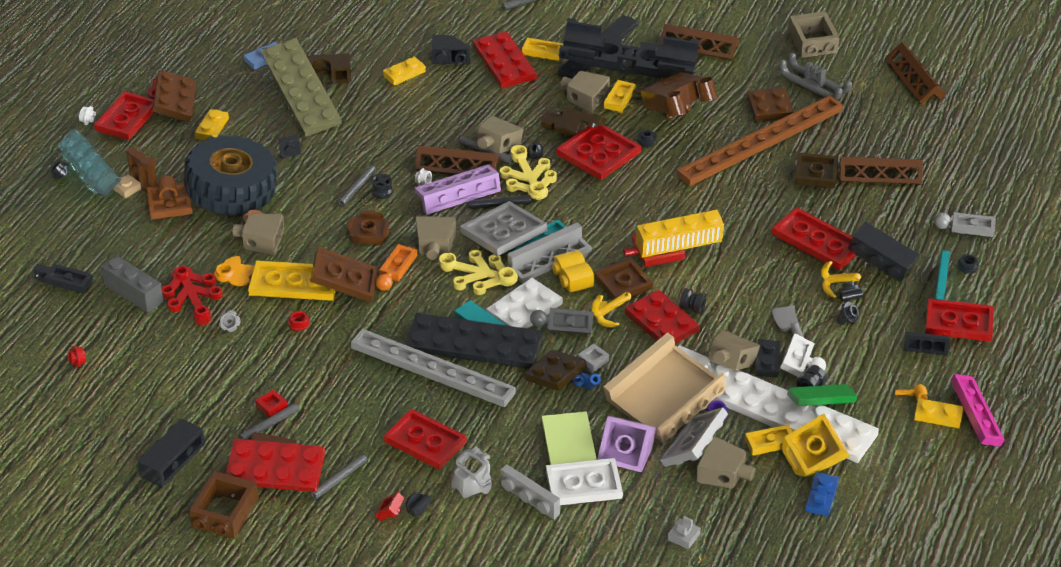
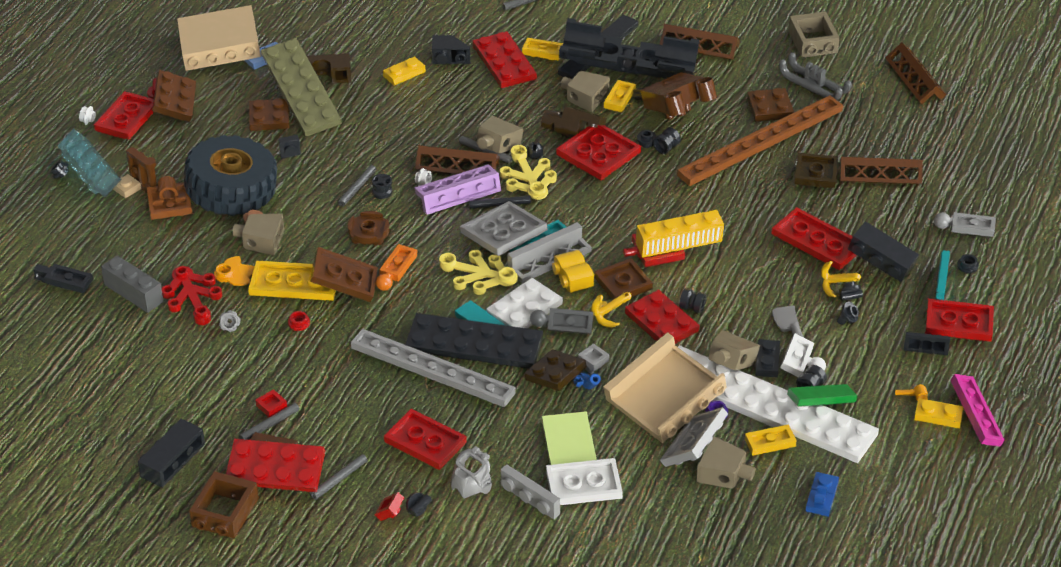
red plate [67,346,86,368] -> none
yellow plate [195,109,229,140] -> none
dark tan torso [416,216,456,260] -> none
lavender slope [597,416,657,472] -> none
light grey tile [668,516,701,549] -> none
yellow slope [782,413,850,477] -> none
none -> tan panel [177,5,261,71]
none -> reddish brown plate [249,98,289,131]
none -> black wheel [653,127,681,154]

